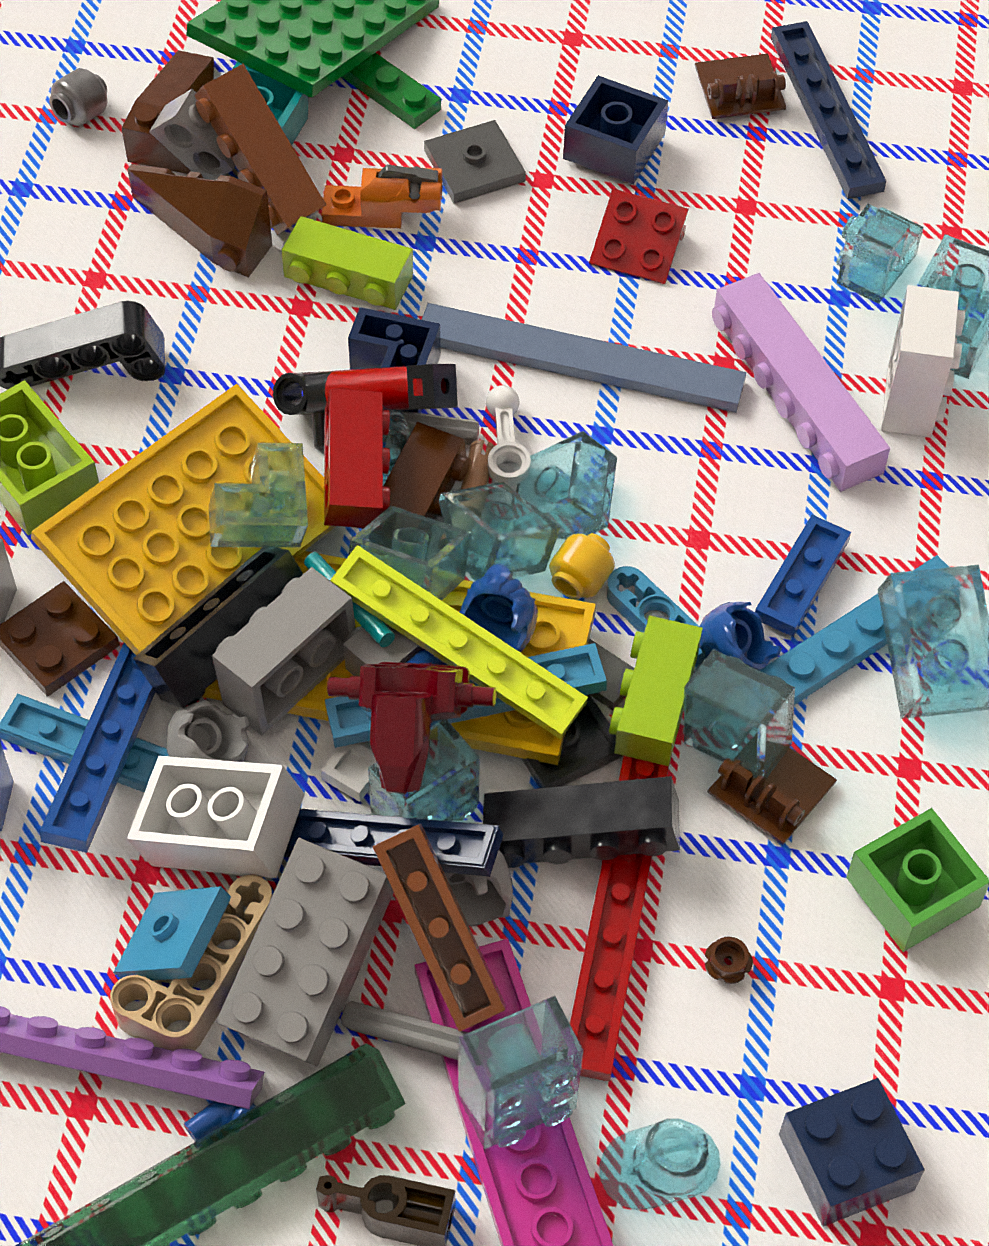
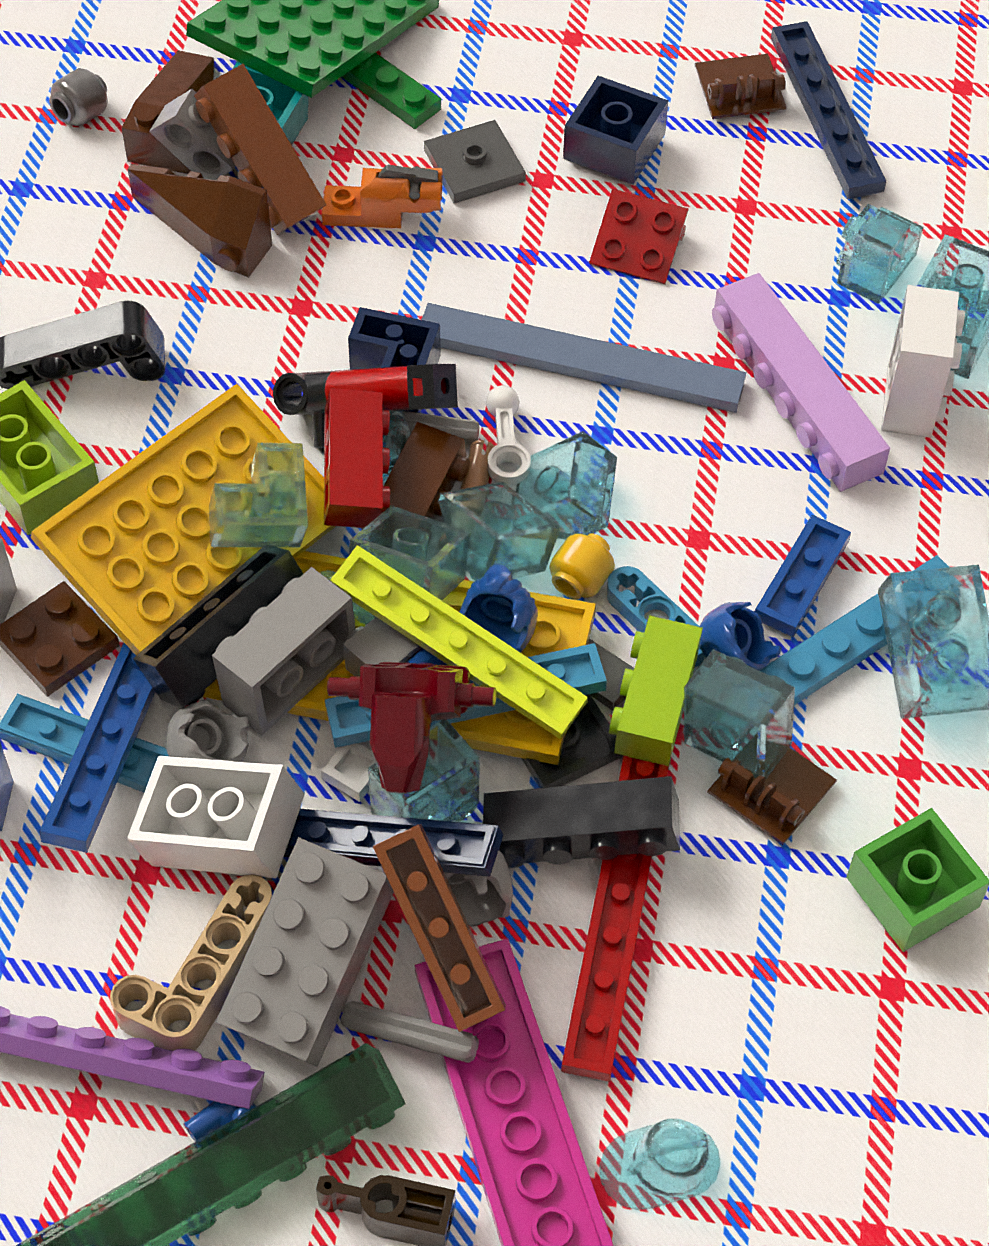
dark azure plate [113,886,231,980] -> none
lime brick [281,216,413,310] -> none
teal bar [304,552,395,647] -> none
clear light blue brick [458,996,583,1150] -> none
reddish brown plate [705,937,753,984] -> none
dark blue brick [779,1078,925,1227] -> none

